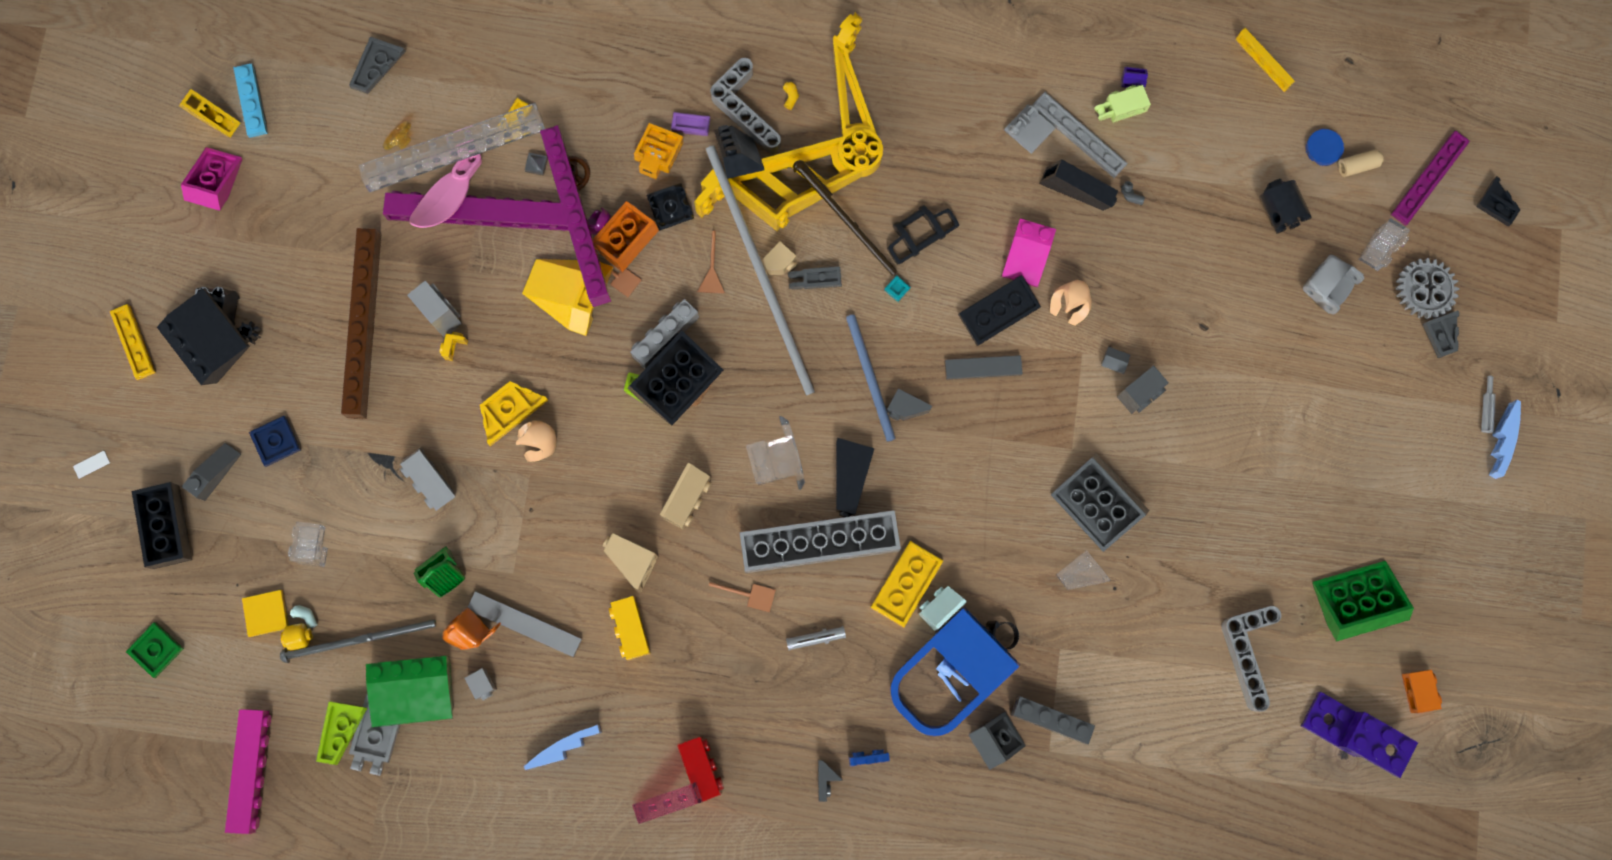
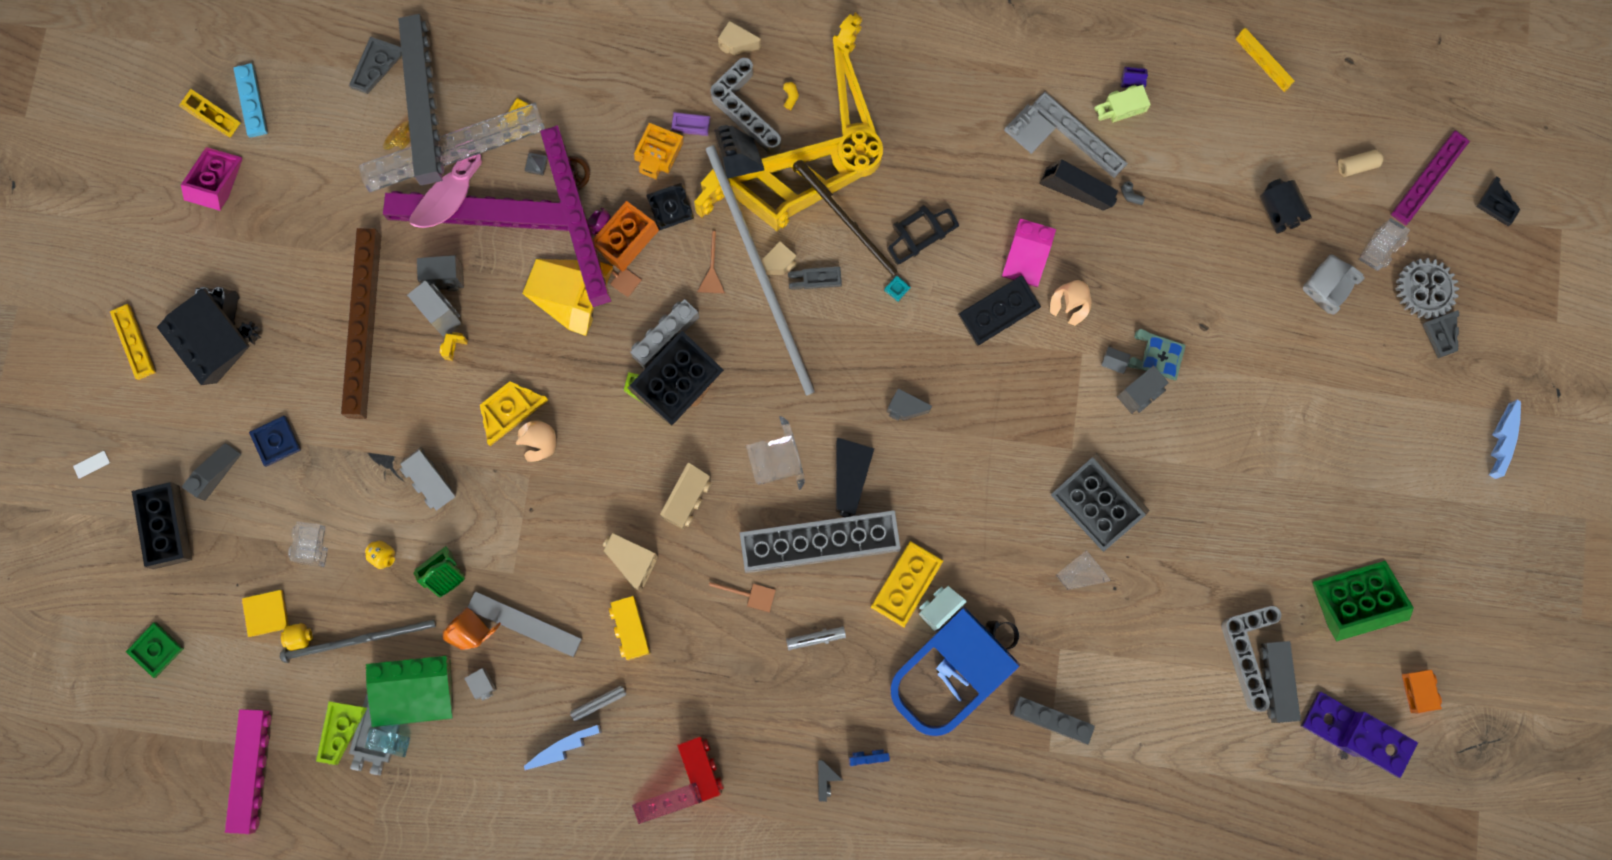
light aqua arm [290,605,317,629] -> none
sand blue piece [846,314,896,442] -> none
dark grey tile [945,355,1023,380] -> none
dark grey slope [969,712,1026,770] -> none
blue tile [1306,129,1344,166] -> none
light grey axle [1481,376,1496,433] -> none
none -> clear light blue brick [364,728,410,758]
none -> yellow head [365,540,395,569]
none -> dark grey brick [398,14,444,186]
none -> dark grey brick [417,255,464,291]
none -> light grey axle [570,686,626,721]
none -> tan slope [718,21,761,55]
none -> sand green flag [1127,329,1186,381]
none -> dark grey brick [1259,641,1301,723]

